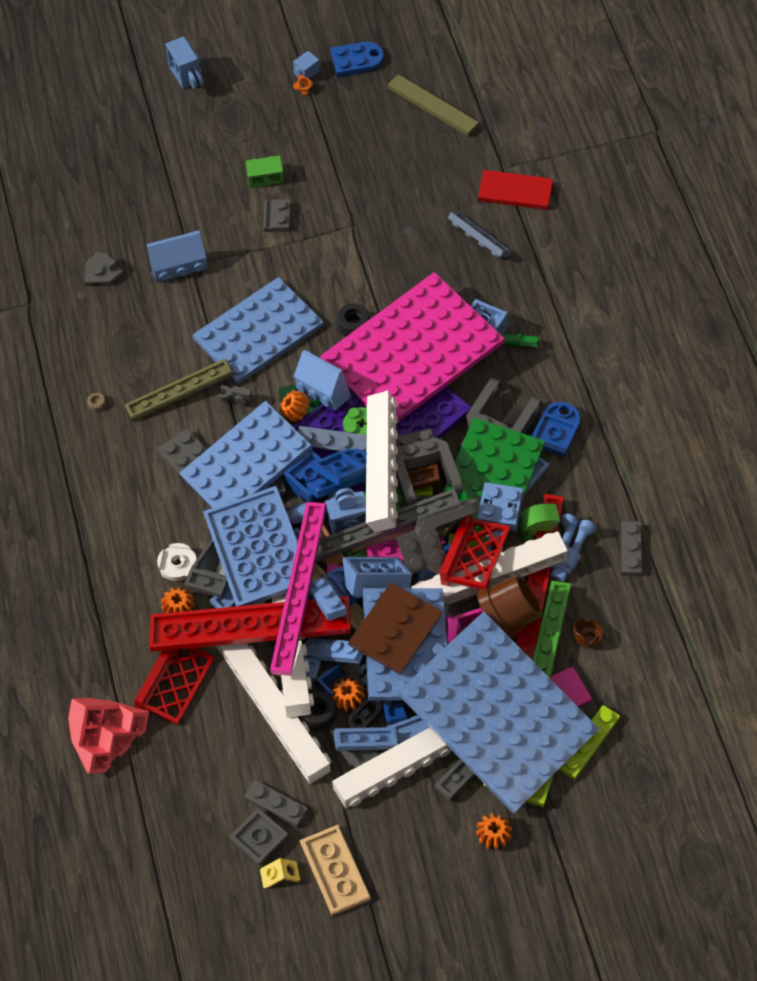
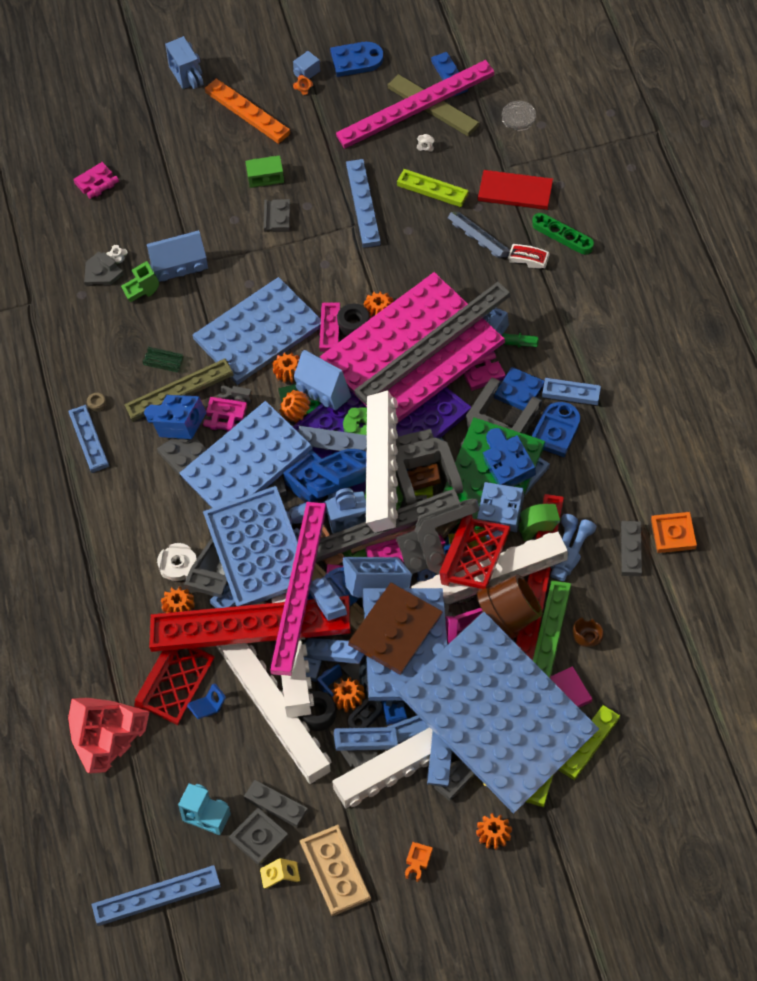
none -> medium blue tile [68,405,109,473]
none -> dark pink plate [74,162,119,199]
none -> medium blue plate [91,865,221,926]
none -> white plate [106,245,128,263]
none -> bright green brick [121,261,159,302]
none -> clear green tile [142,347,184,372]
none -> blue brick [144,395,207,439]
none -> medium azure brick [178,783,231,835]
none -> blue bracket [187,684,226,719]
none -> dark pink plate [203,397,247,432]
none -> orange plate [205,78,290,144]
none -> orange gear [273,352,300,383]
none -> dark pink plate [319,303,340,352]
none -> dark pink plate [336,60,494,149]
none -> medium blue plate [346,159,381,248]
none -> dark grey plate [354,282,511,405]
none -> orange gear [364,291,394,319]
none -> lime plate [397,169,468,207]
none -> orange plate [405,842,433,882]
none -> white plate [417,134,434,152]
none -> medium blue plate [427,730,452,787]
none -> blue plate [431,52,468,97]
none -> dark pink plate [464,351,506,391]
none -> blue brick [483,428,536,487]
none -> blue plate [494,367,545,411]
none -> clear tile [502,101,536,131]
none -> slope [508,244,550,268]
none -> green beam [532,213,594,255]
none -> medium blue plate [542,378,601,405]
none -> orange plate [651,512,697,553]

